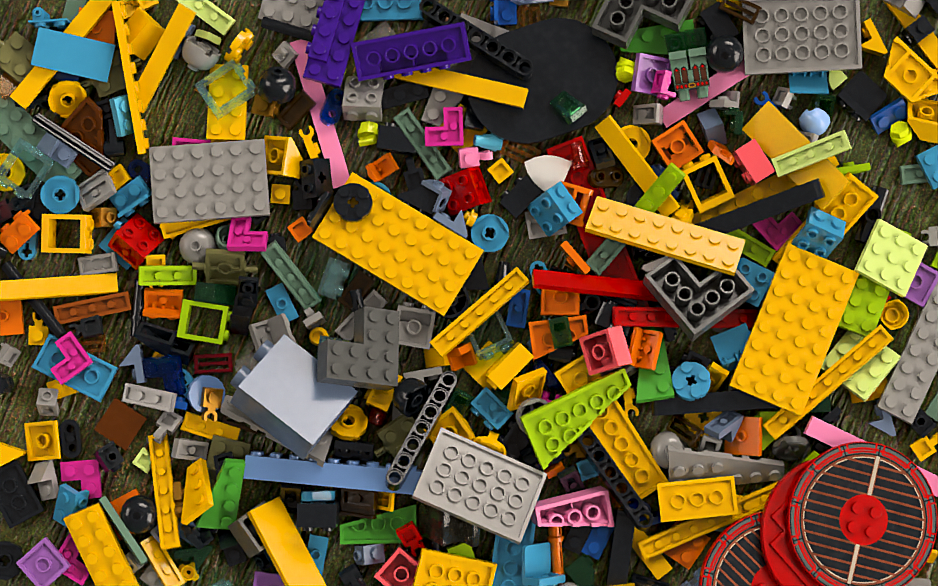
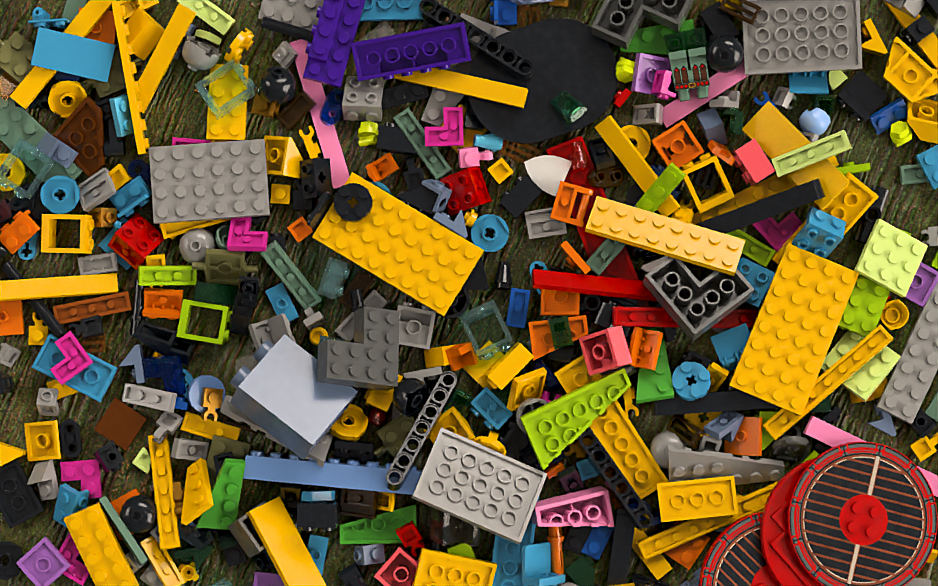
black axle [32,113,115,172] -> none
dark red tile [194,353,234,374] -> none
yellow plate [429,267,530,358] -> none
dark azure bracket [527,181,583,237] -> none

